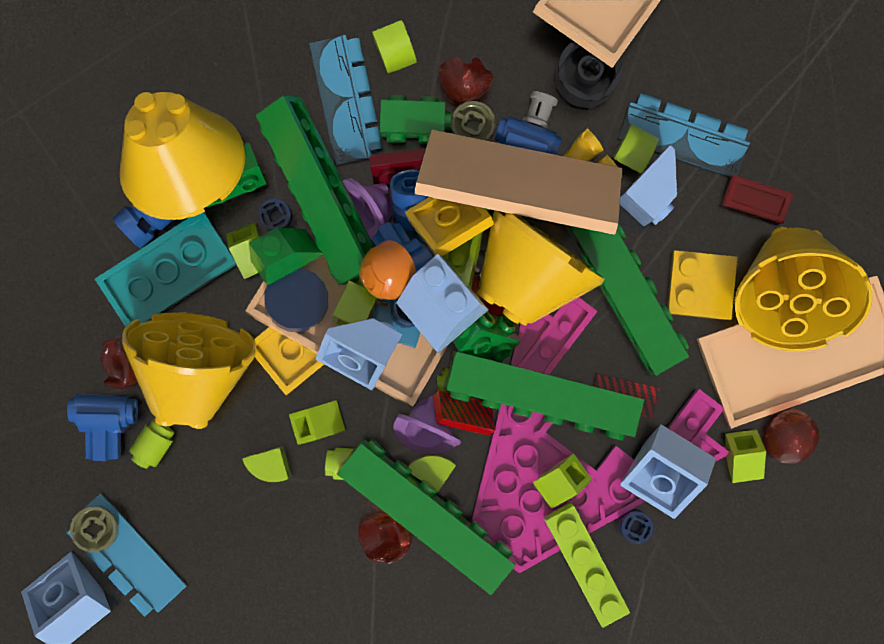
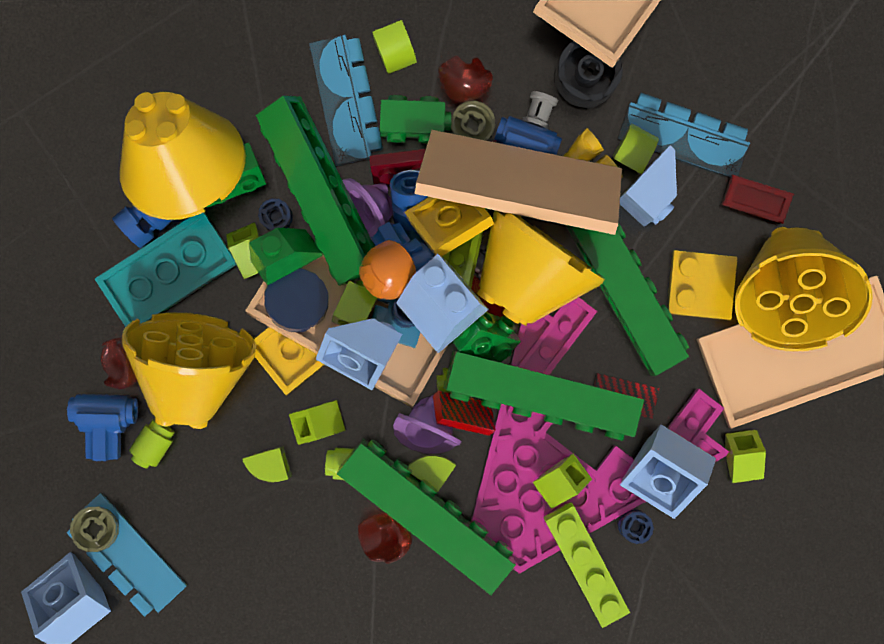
clear red hair [765,408,820,464] -> none

